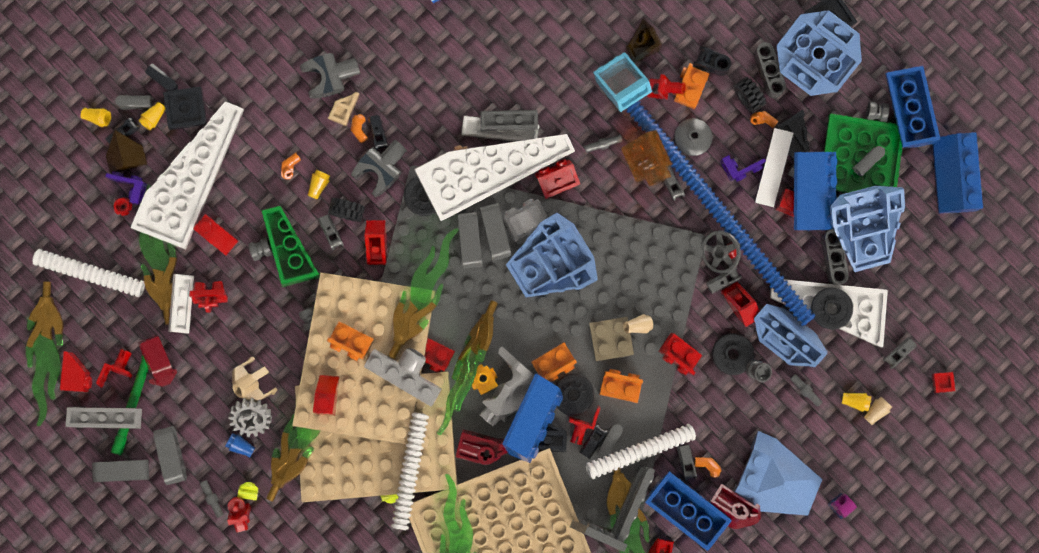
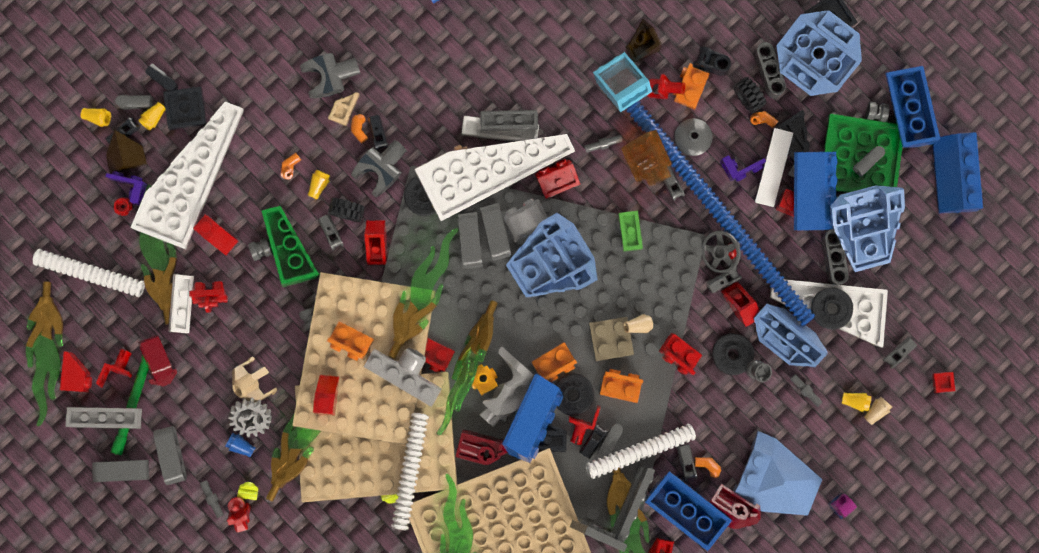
none -> bright green plate [618,211,643,252]

